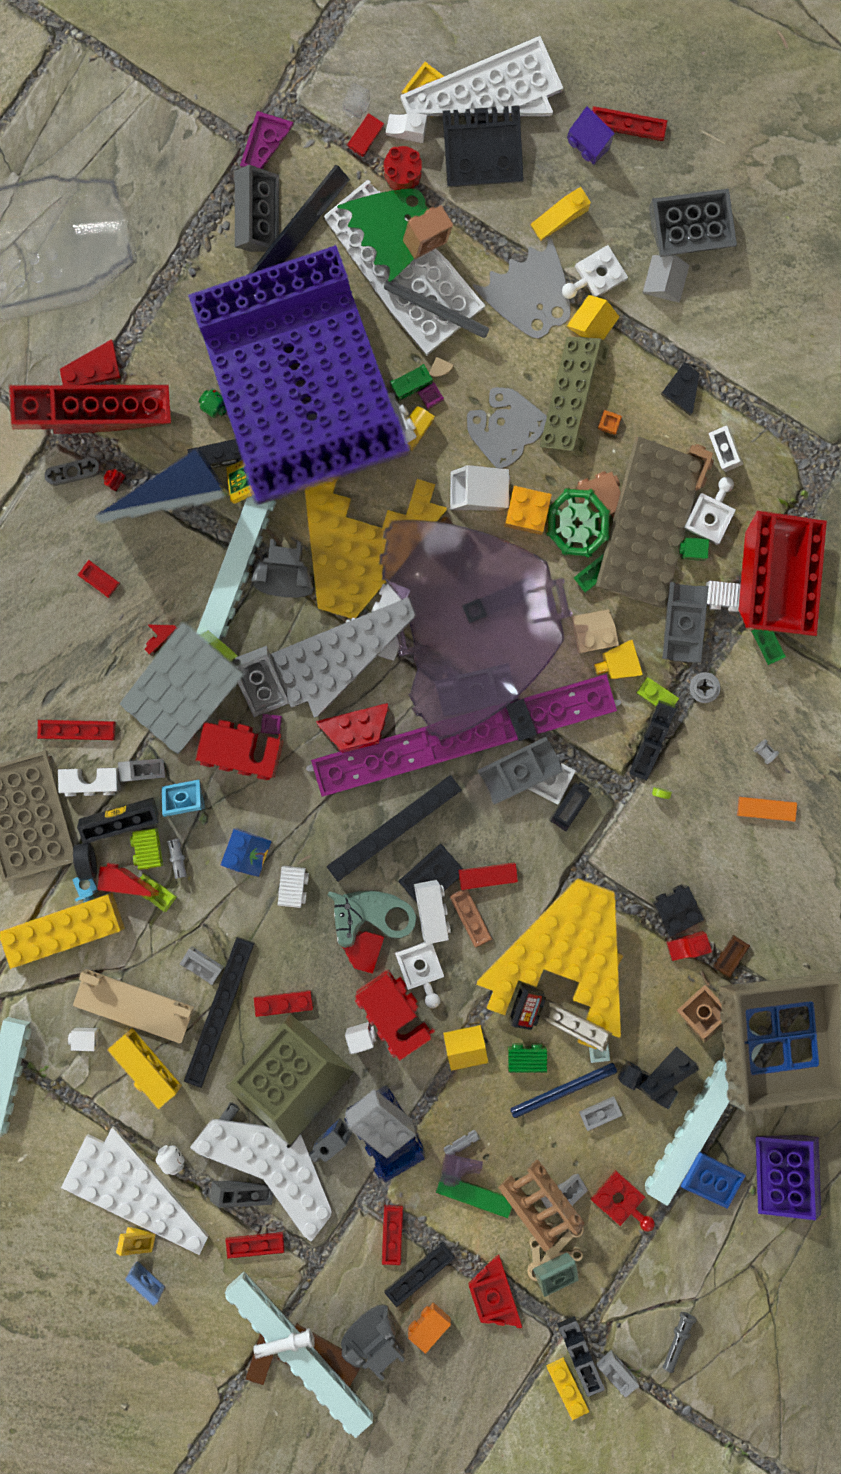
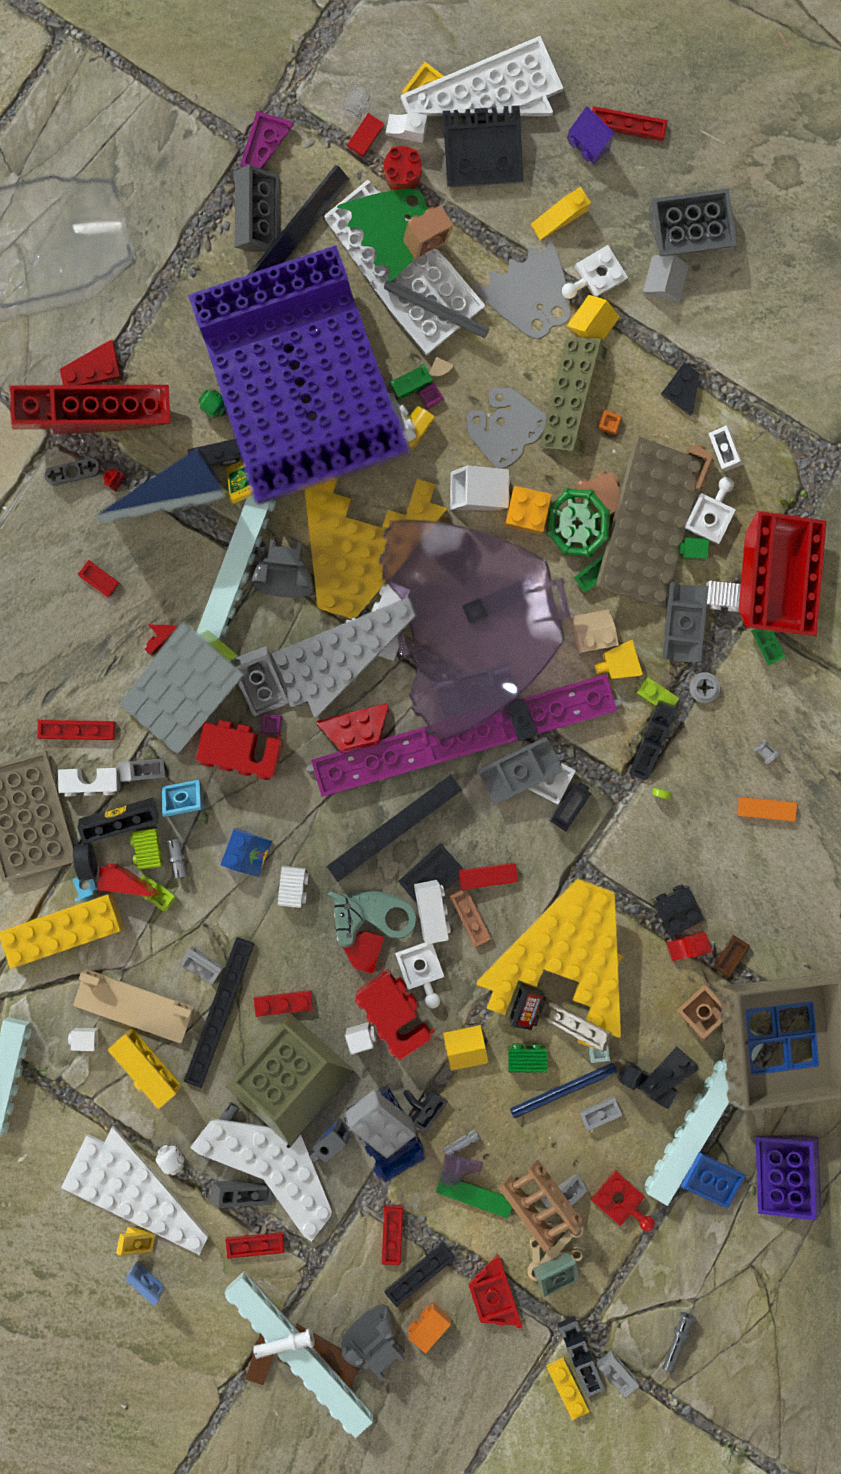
none -> black plate [403,1090,448,1133]

